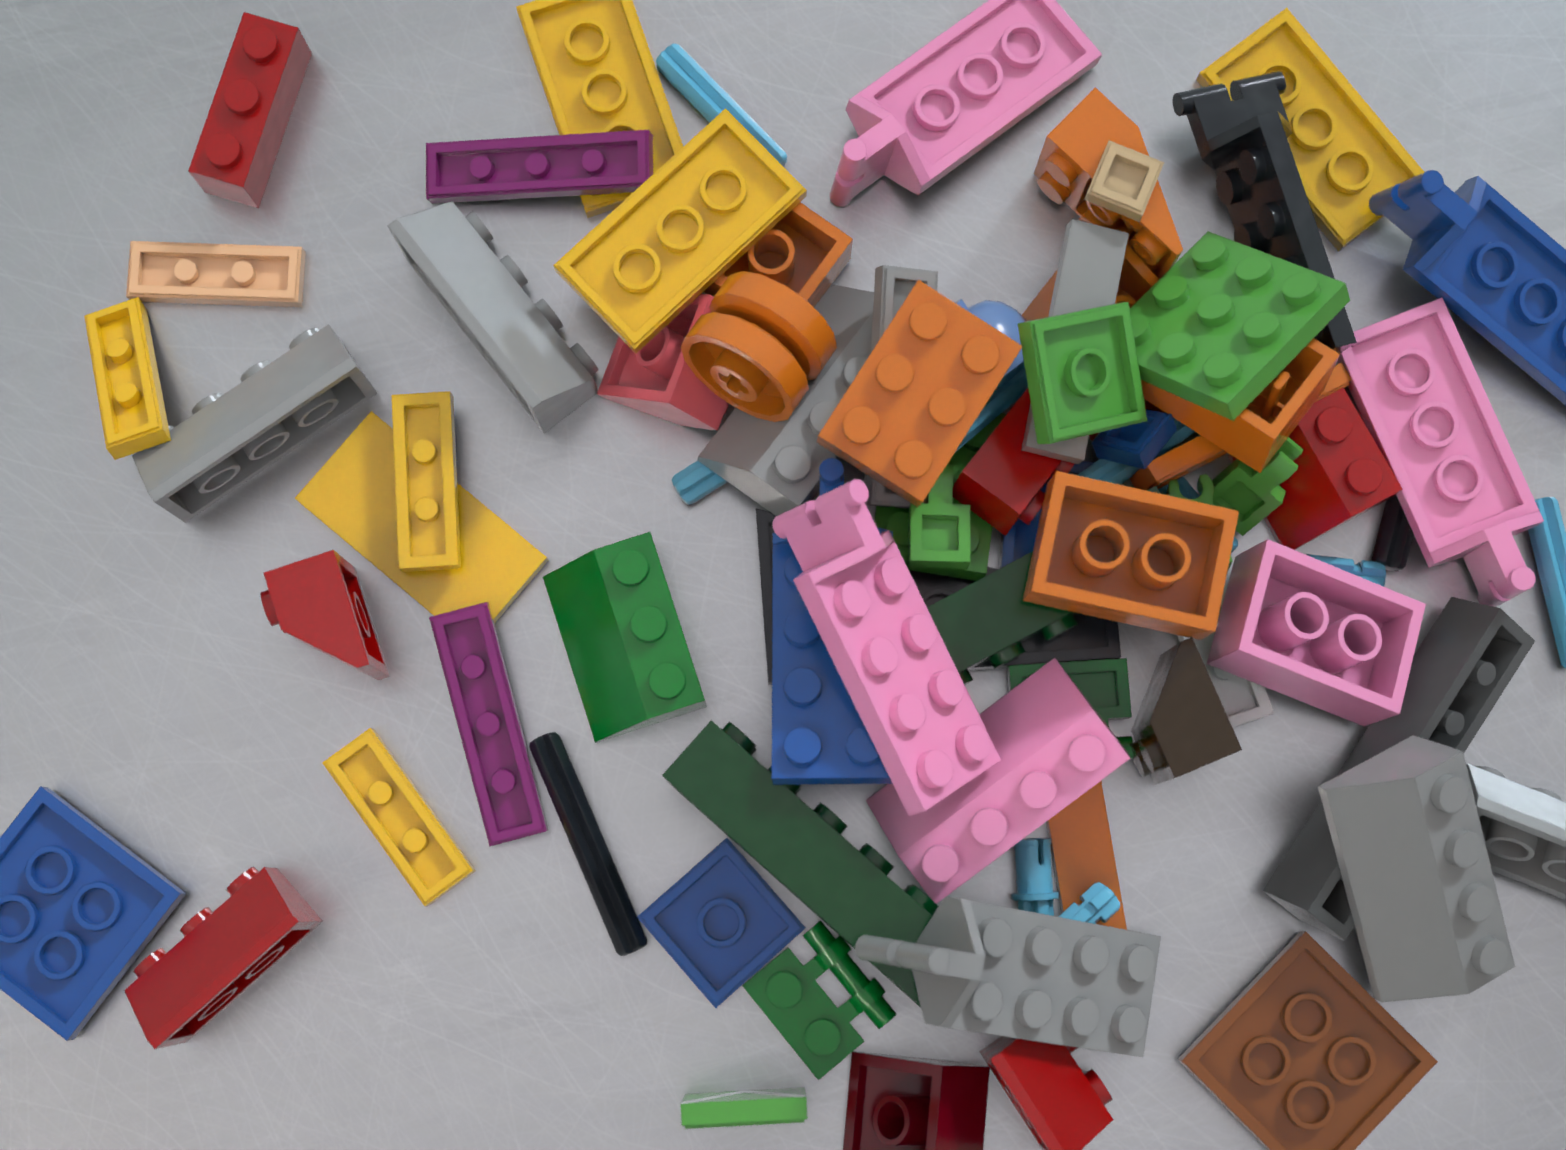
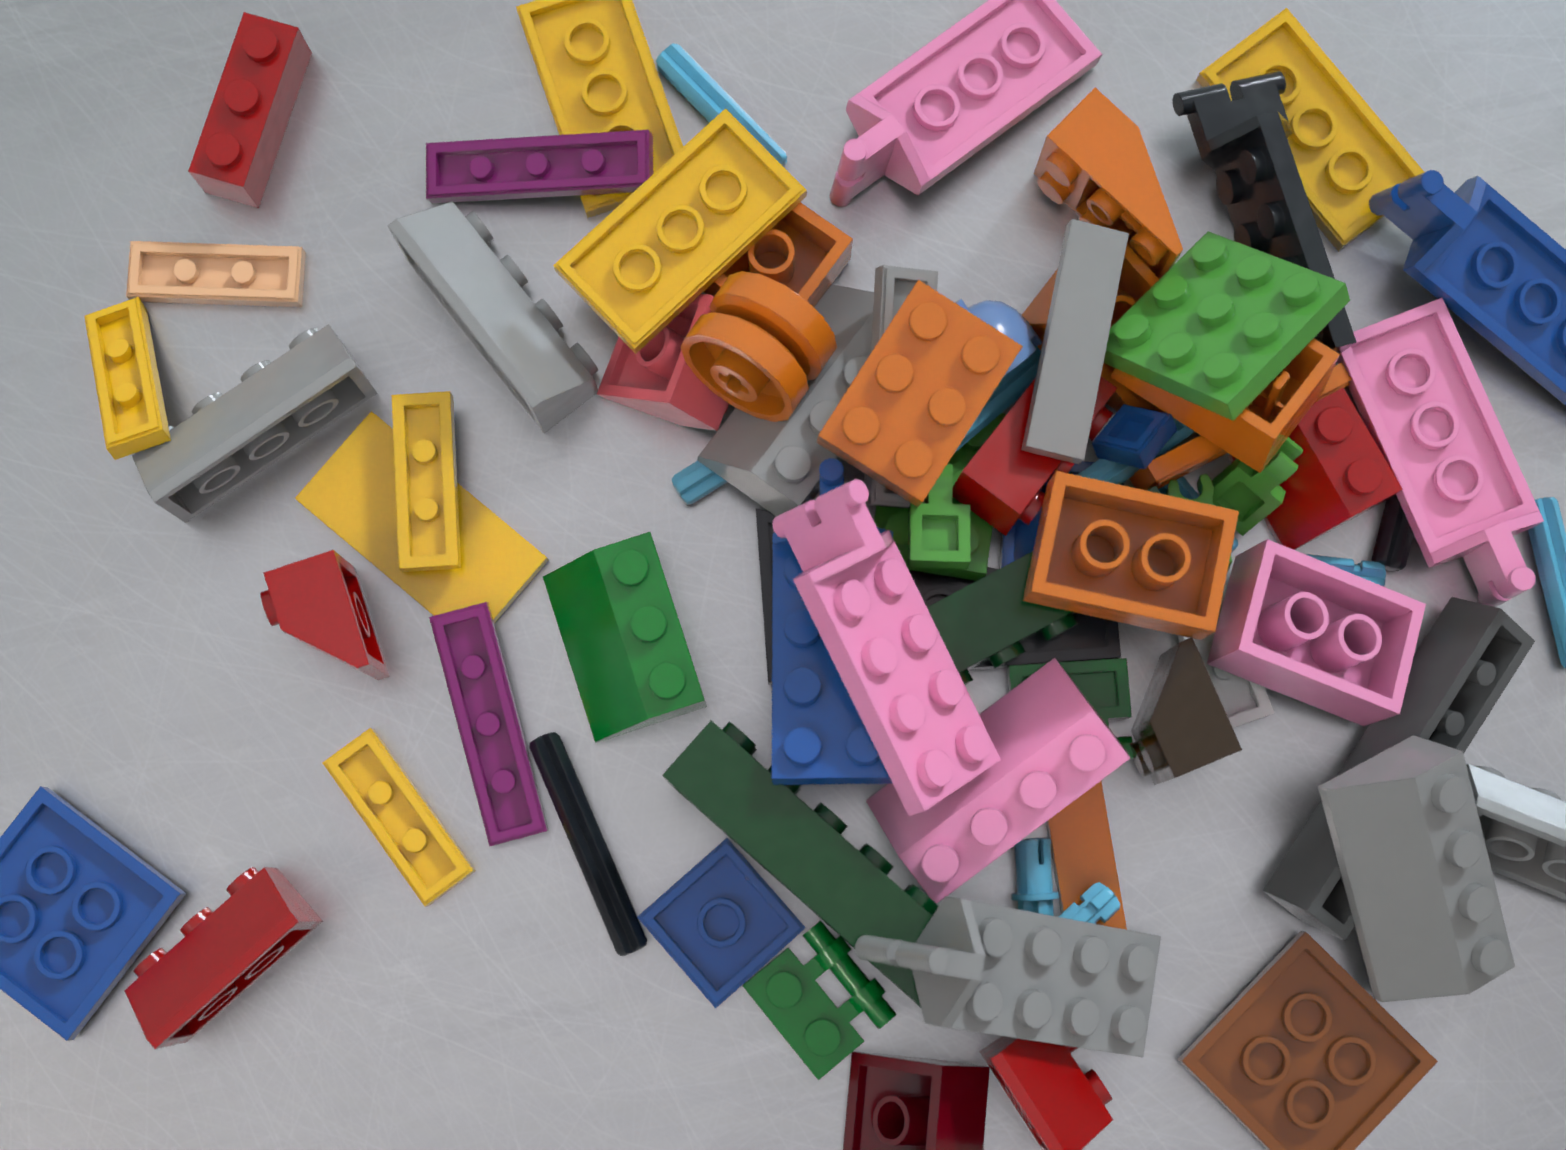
bright green tile [681,1087,808,1129] -> none
bright green tile [1017,302,1148,444] -> none
tan tile [1084,140,1164,222] -> none

